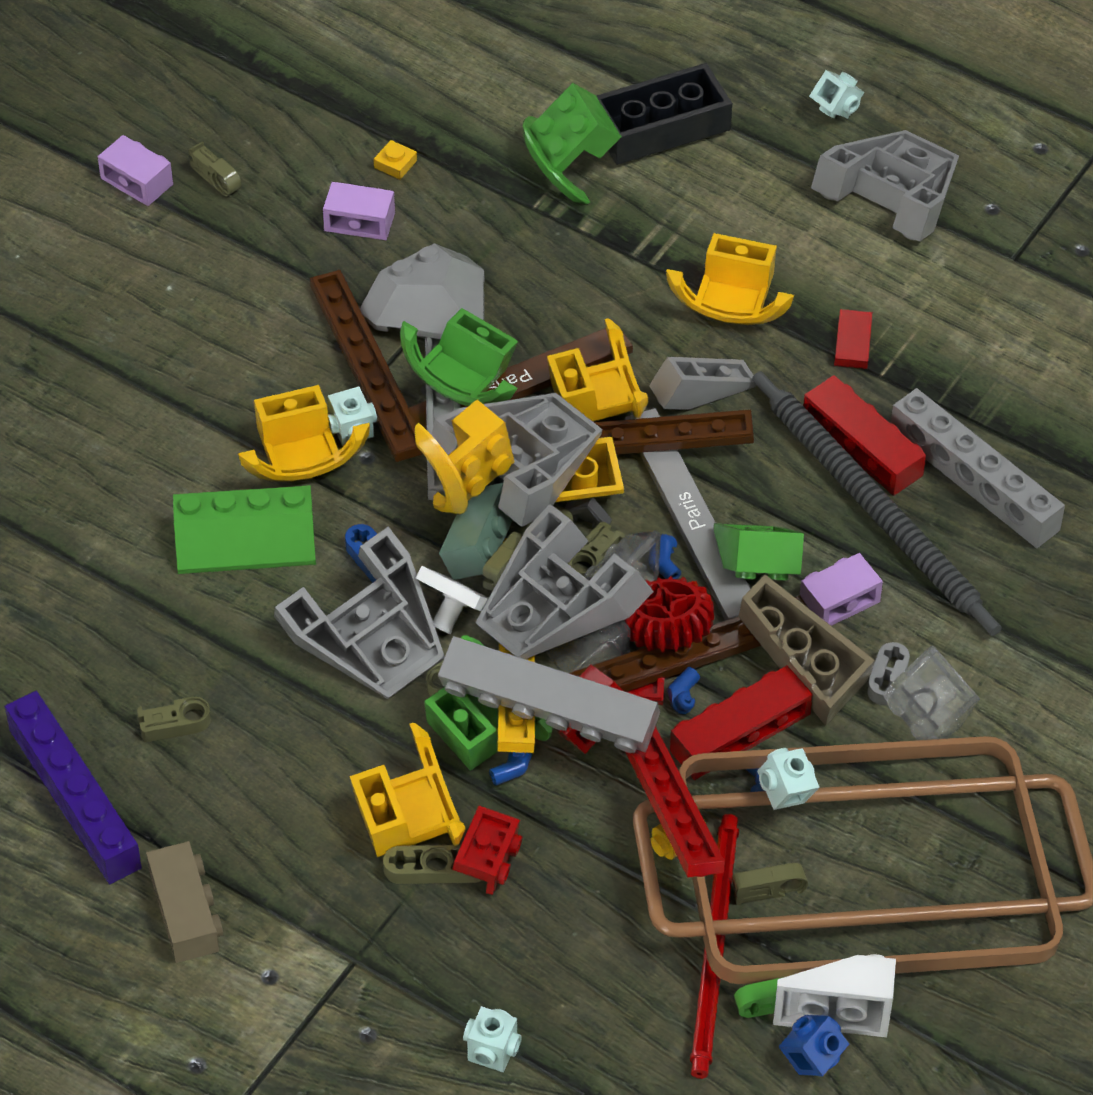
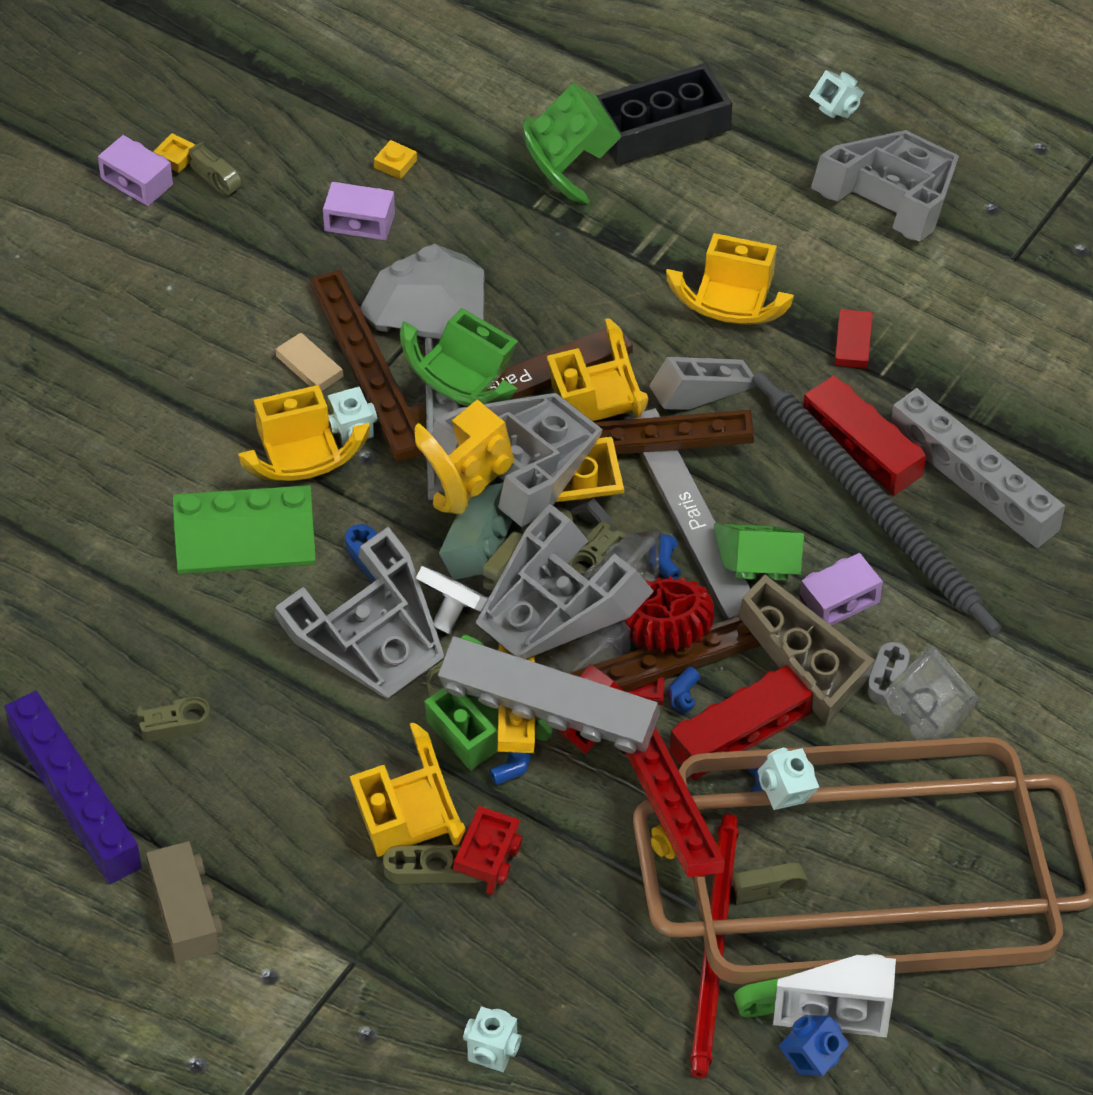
none -> yellow plate [153,133,195,173]
none -> tan tile [275,333,343,391]

